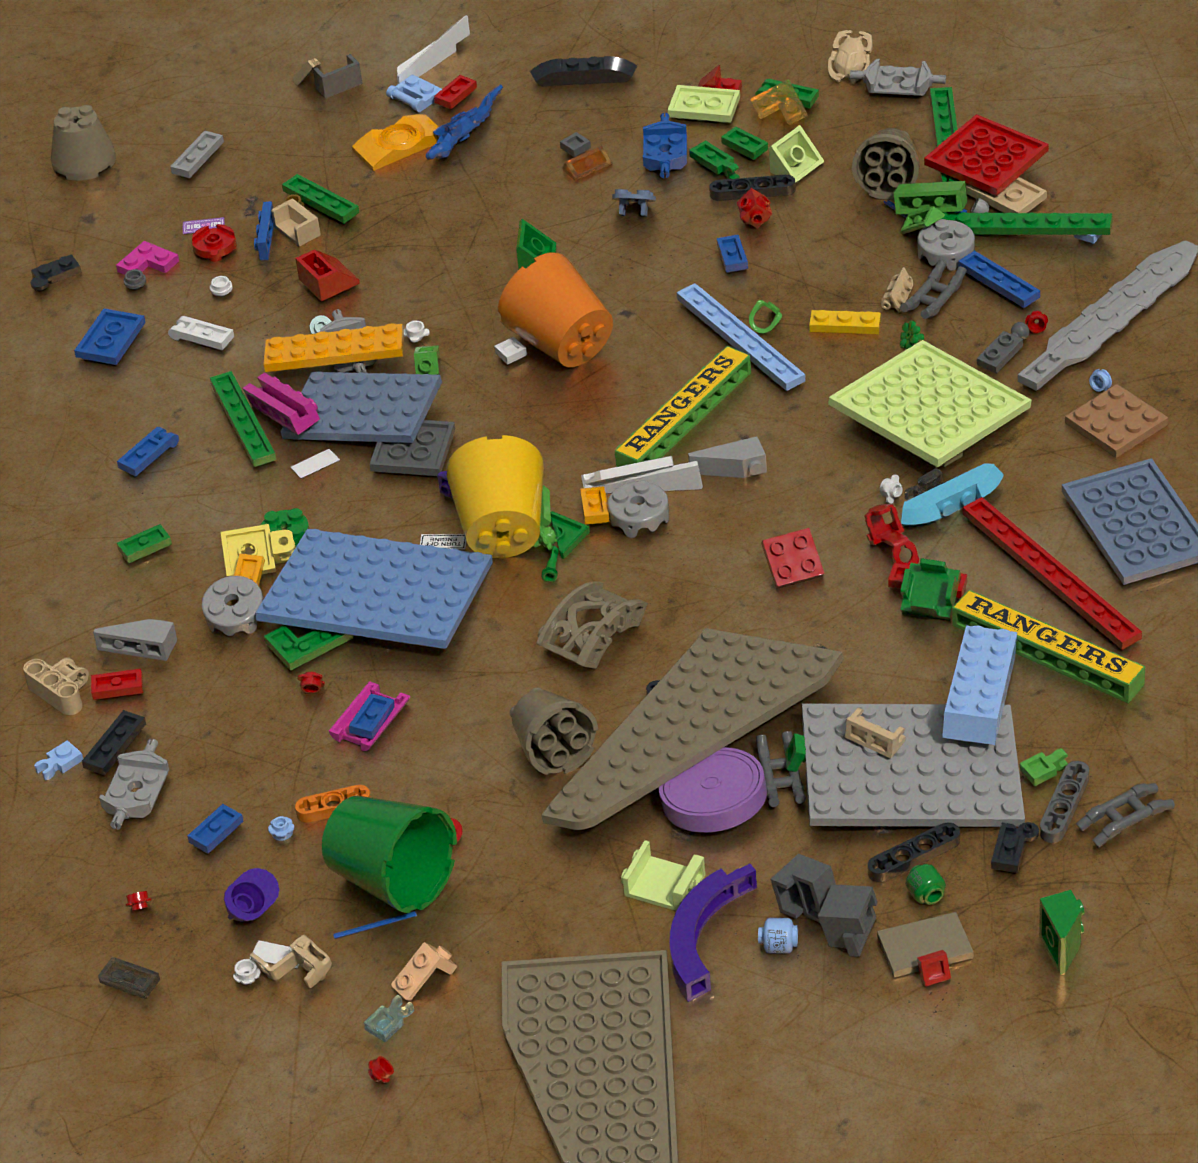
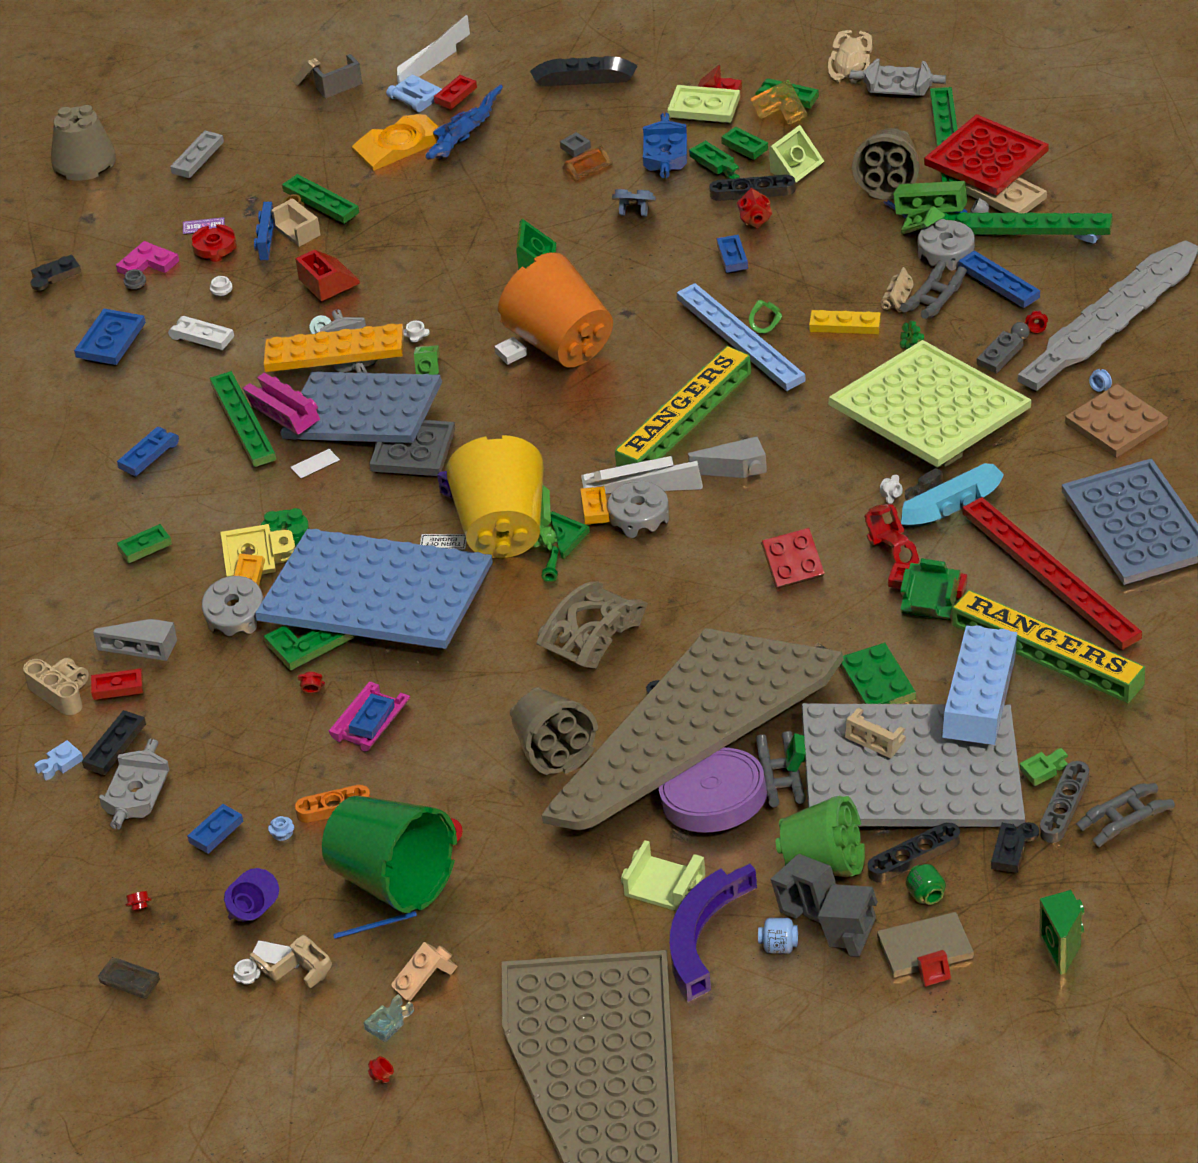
none -> bright green cone [775,796,865,877]
none -> green plate [840,643,916,704]

